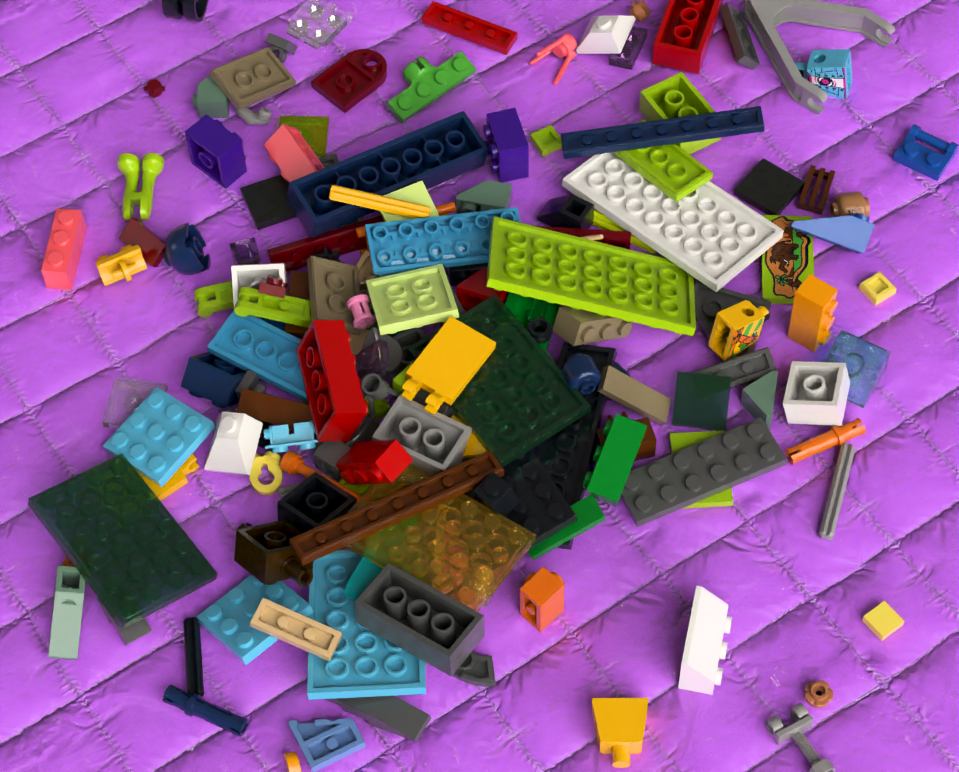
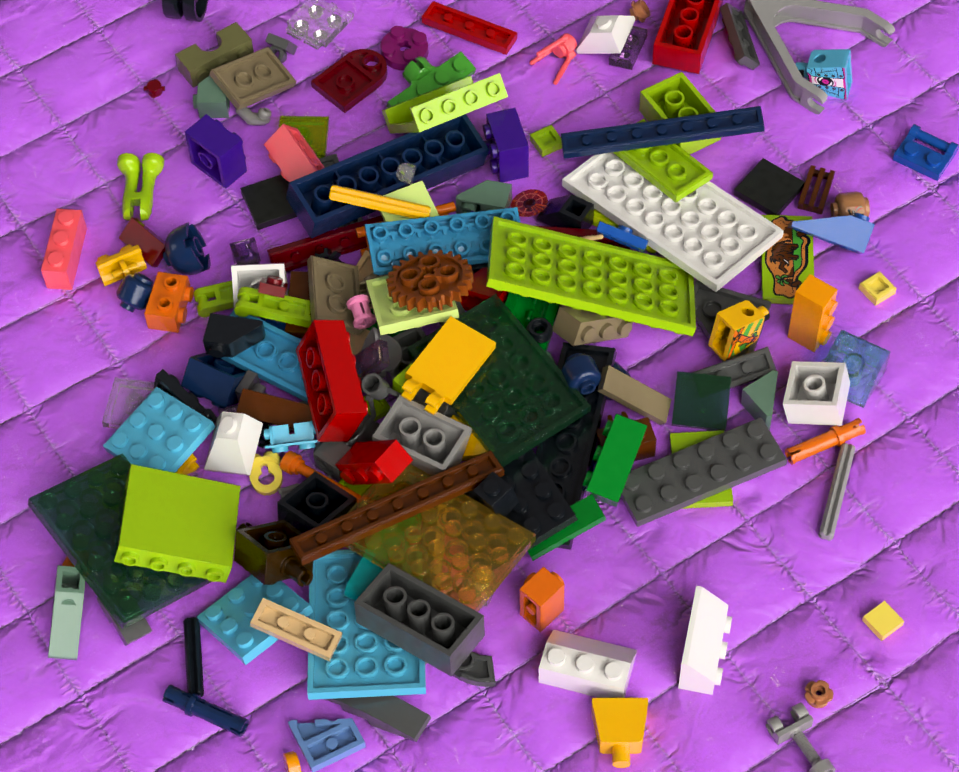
none -> lime panel [114,464,241,583]
none -> dark blue head [116,272,153,312]
none -> orange brick [144,272,194,333]
none -> black hinge [154,369,217,425]
none -> olive arch [175,22,254,88]
none -> black slope [203,313,265,358]
none -> magenta plate [380,26,429,70]
none -> panel [382,73,508,134]
none -> dark orange gear [386,250,474,312]
none -> clear hinge [396,163,416,185]
none -> clear red piece [511,189,548,217]
none -> white slope [539,630,637,698]
none -> blue plate [596,221,648,253]

